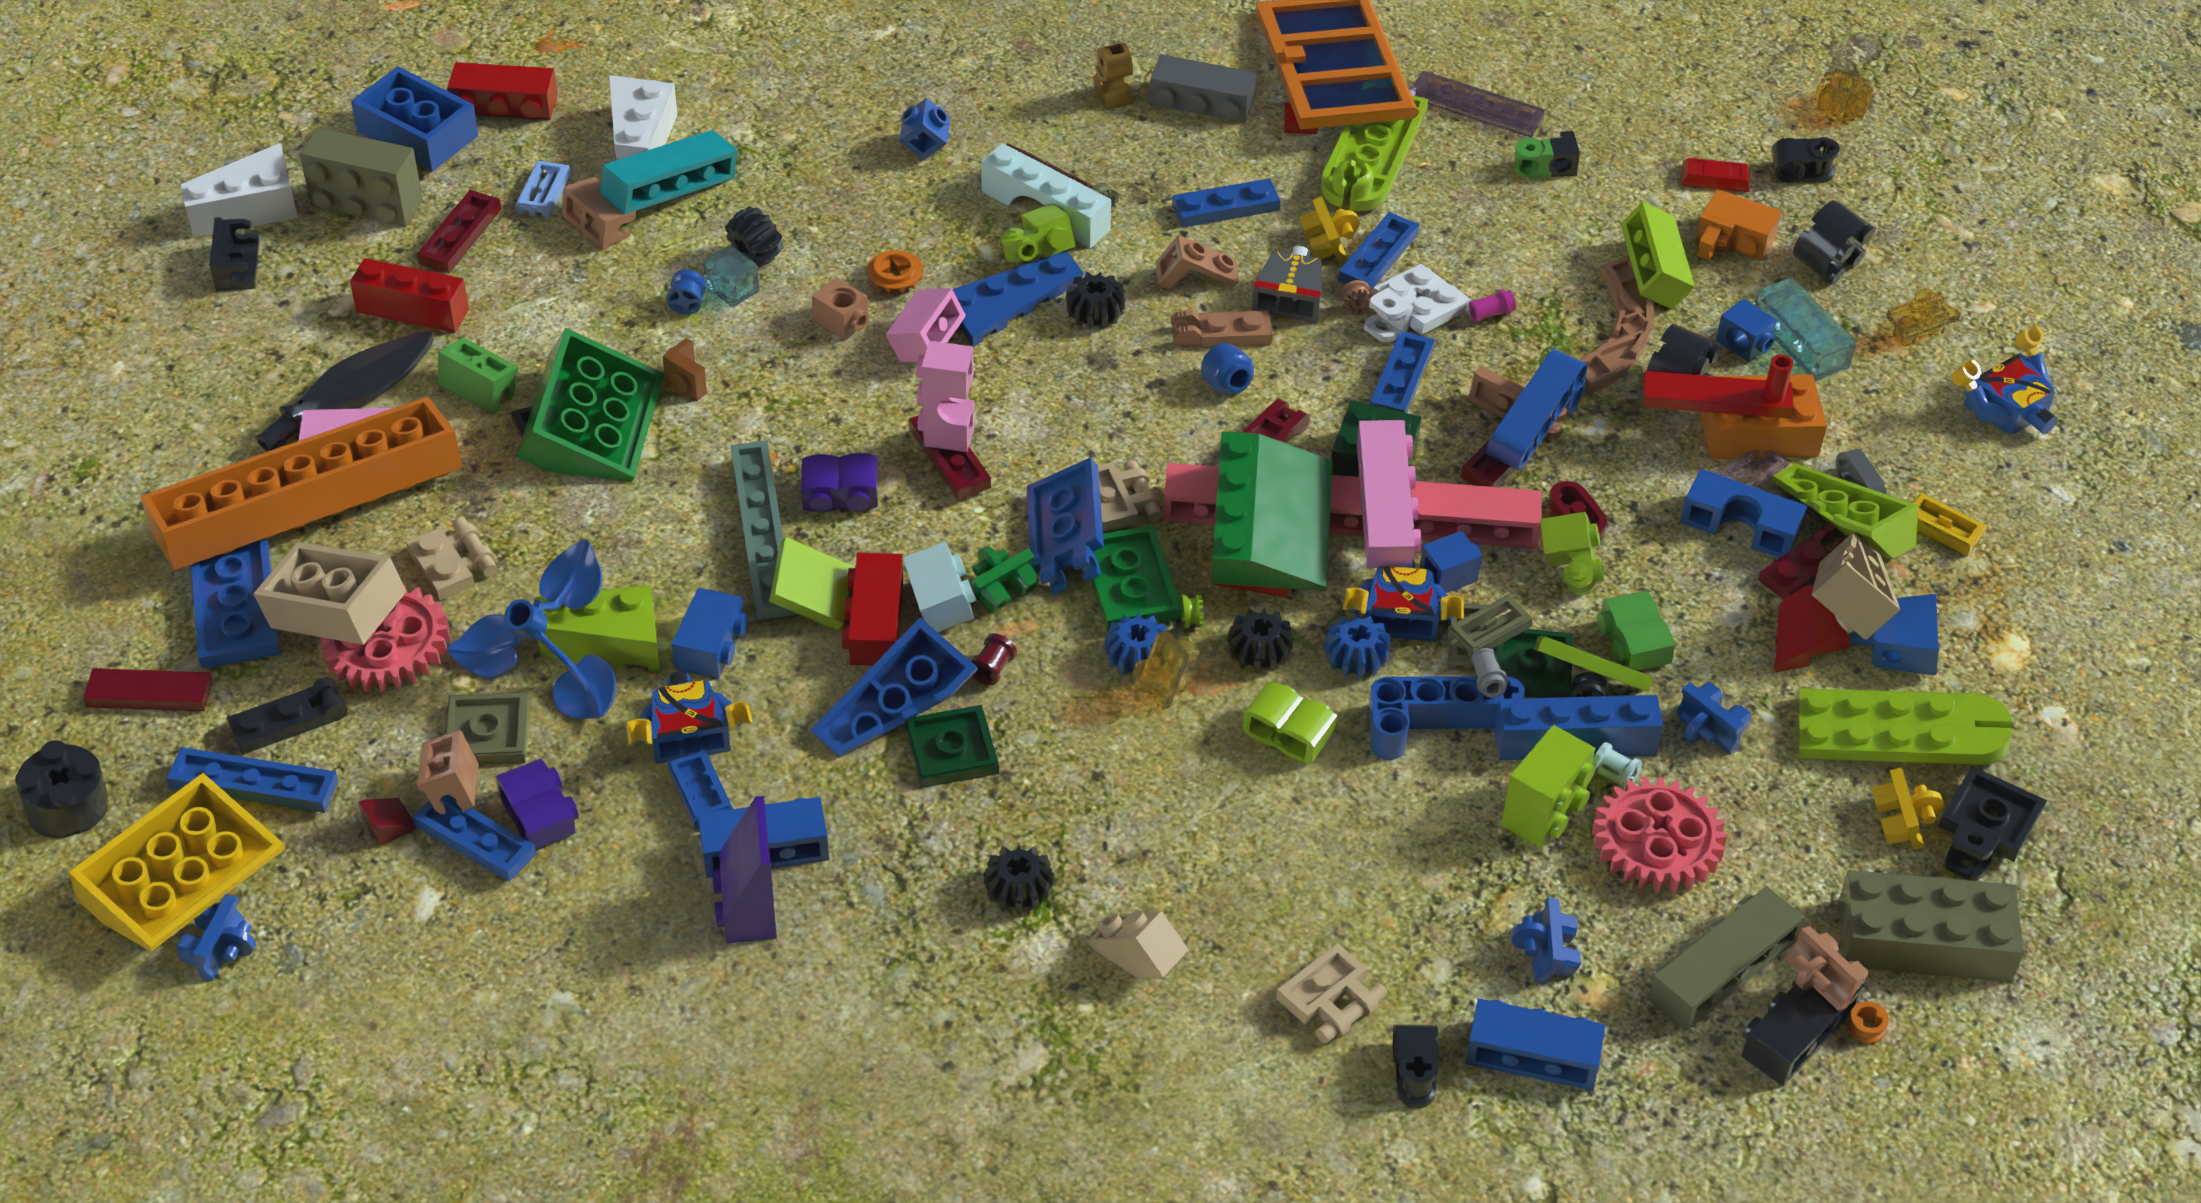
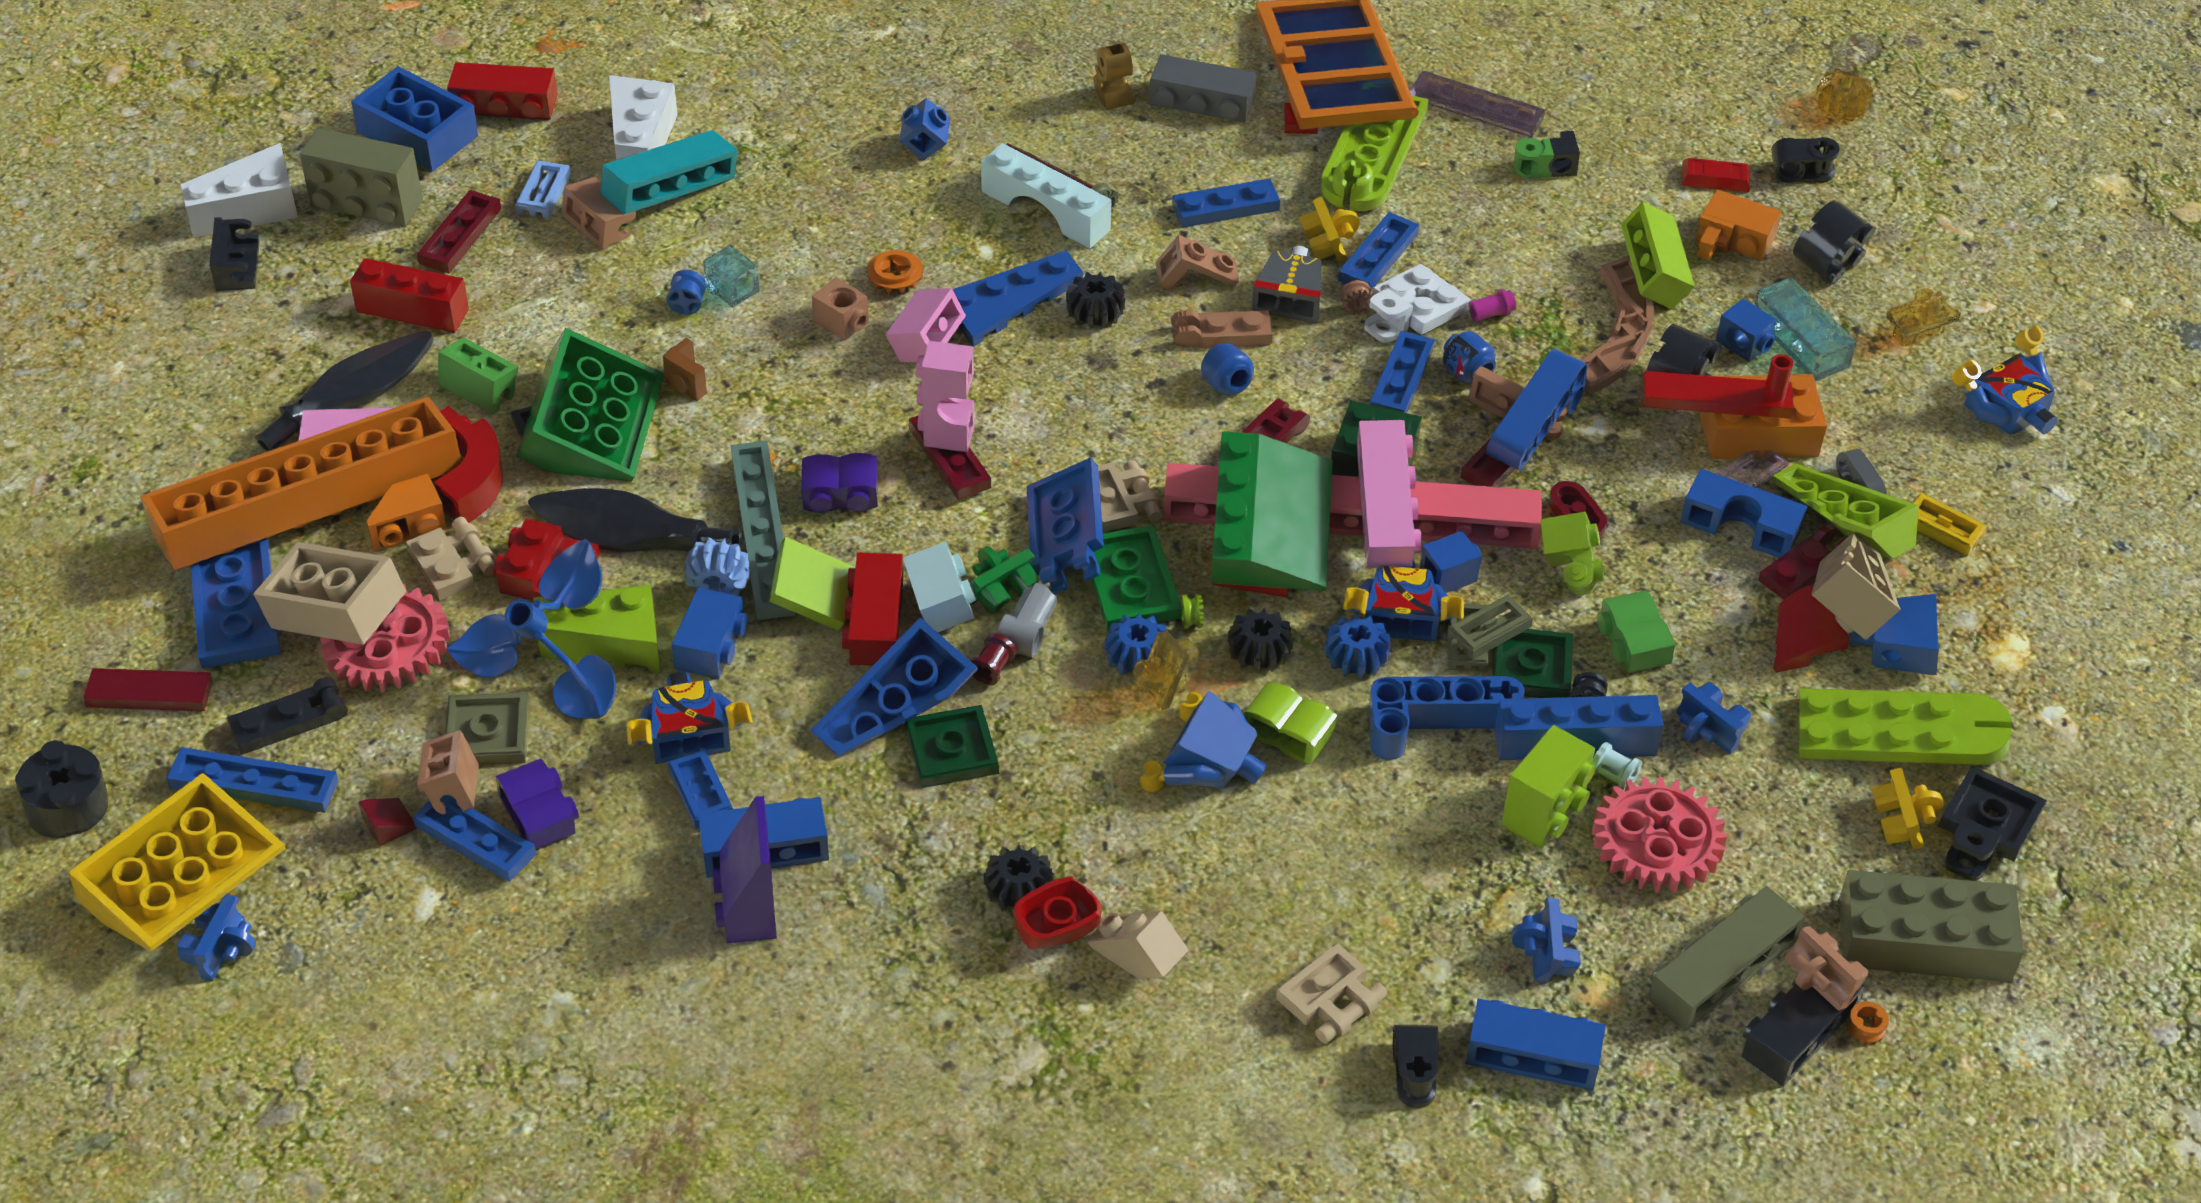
black gear [725,206,783,268] -> none
lime brick [1000,203,1076,263] -> none
light grey pin [1471,648,1508,698] -> none
lime tile [1534,636,1654,692] -> none
none -> orange slope [366,473,447,552]
none -> red arch [434,406,503,523]
none -> red plate [493,519,600,601]
none -> black animal [528,488,742,552]
none -> light blue gear [684,538,750,596]
none -> light grey piece [997,583,1057,658]
none -> red piece [1014,876,1102,949]
none -> torso [1140,691,1266,792]
none -> blue head [1442,331,1496,384]

